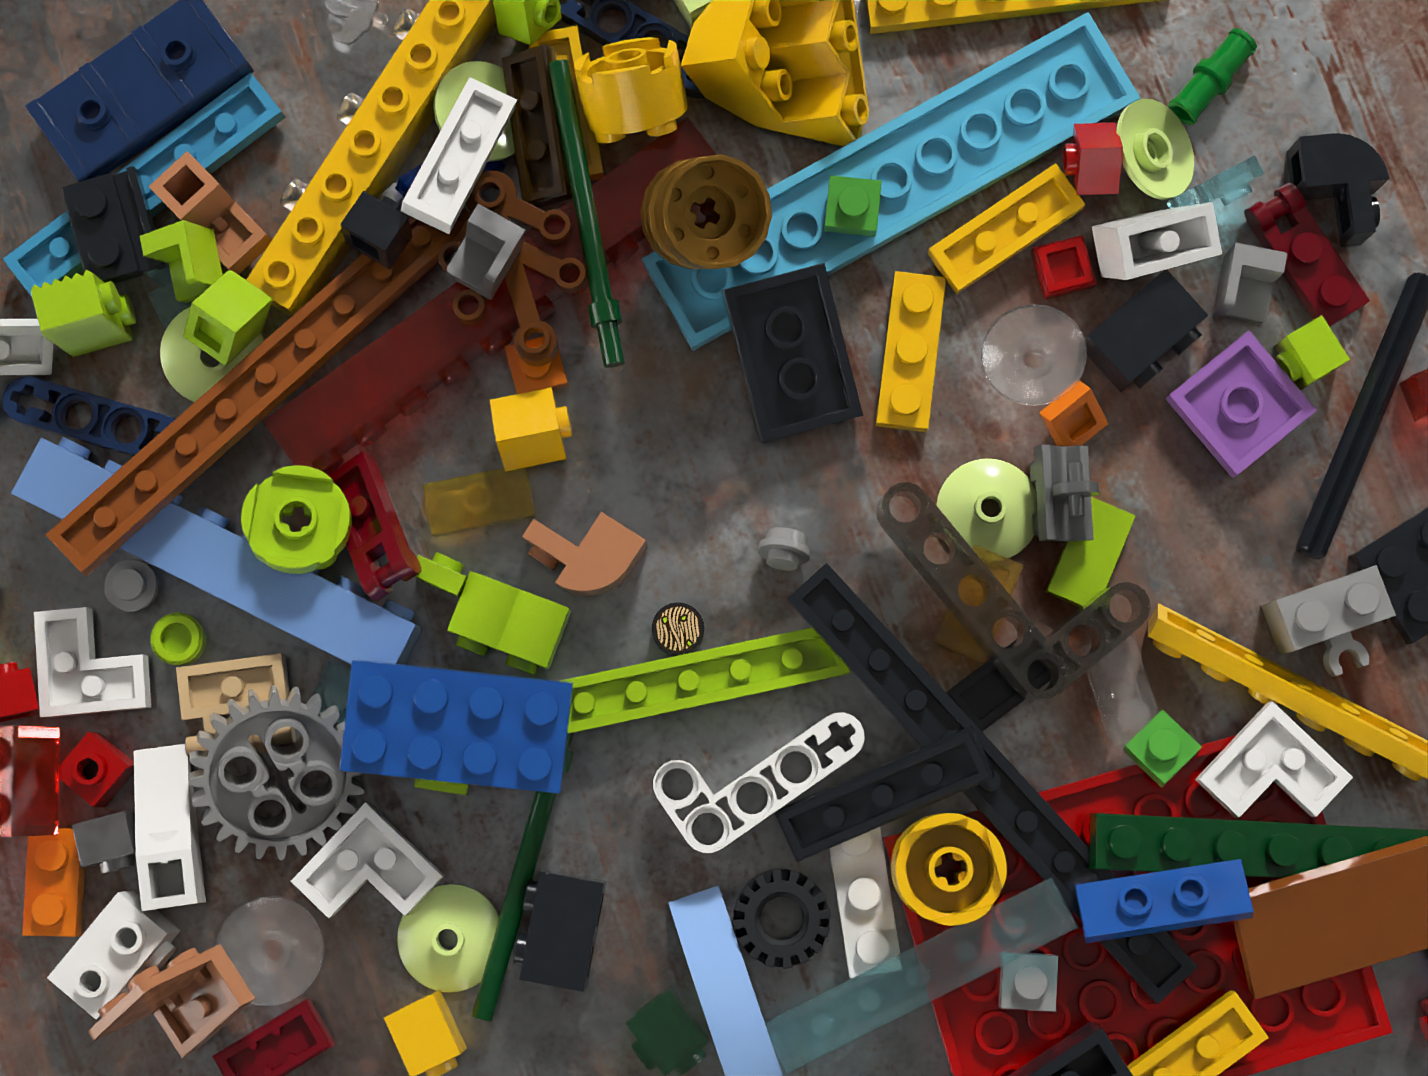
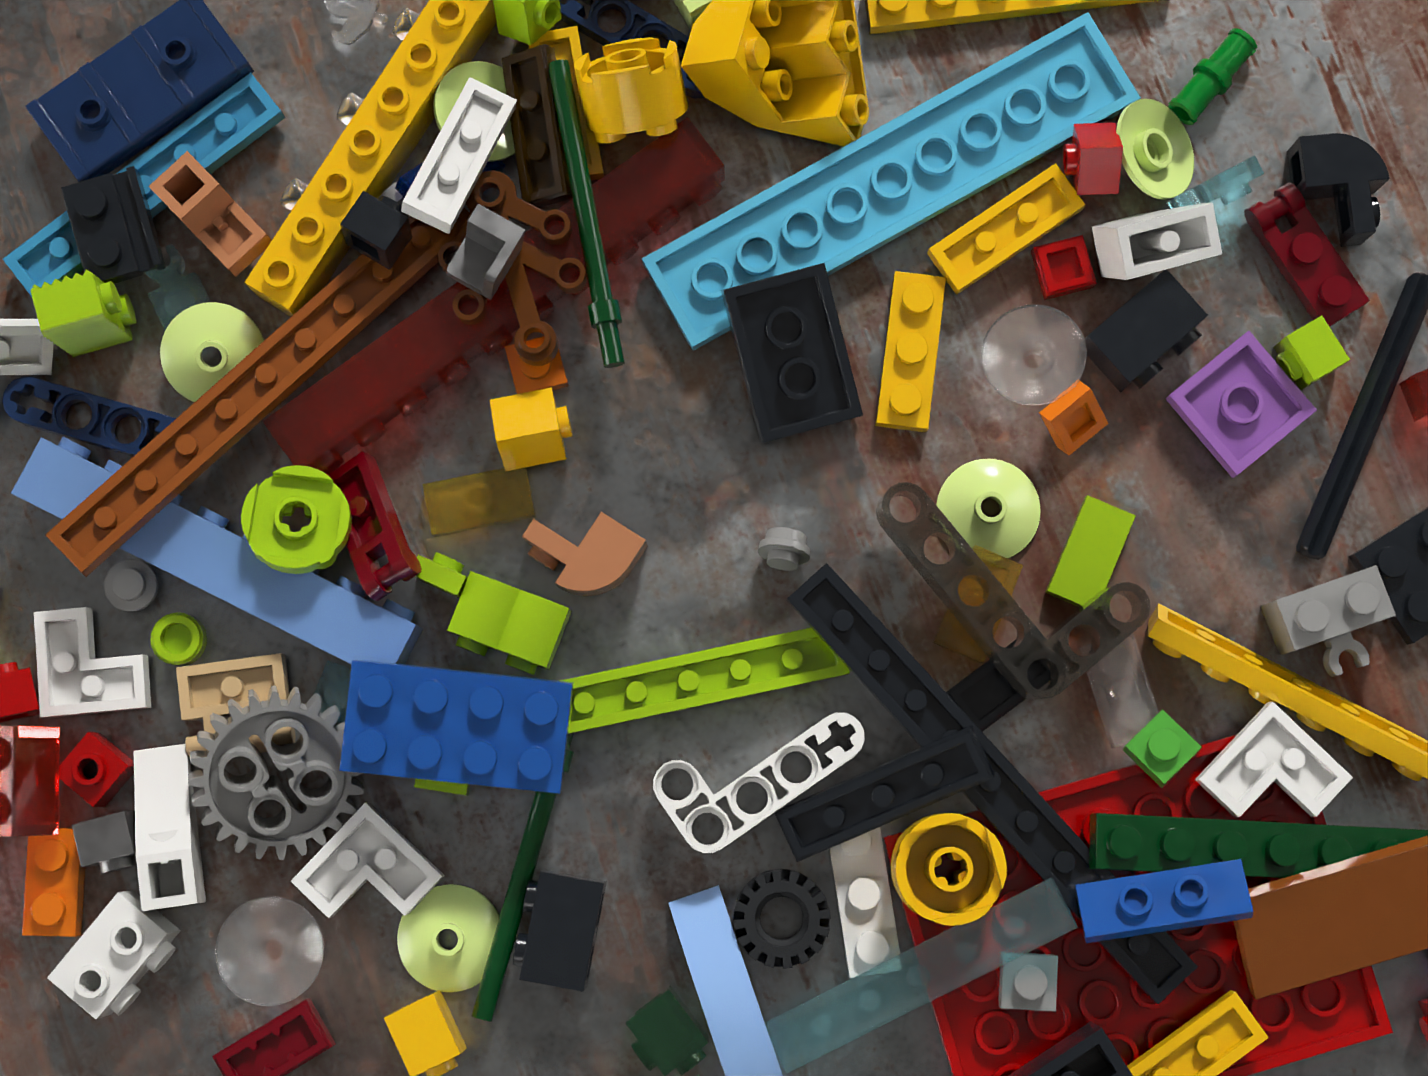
nougat bracket [88,944,255,1058] -> none
lime panel [140,220,223,303] -> none
lime panel [183,270,273,366] -> none
pearl gold wheel [640,154,772,269] -> none
tile [652,602,705,656] -> none
bright green plate [824,175,882,237] -> none
dark grey hips [1030,444,1100,542] -> none
light grey panel [1213,243,1287,324] -> none

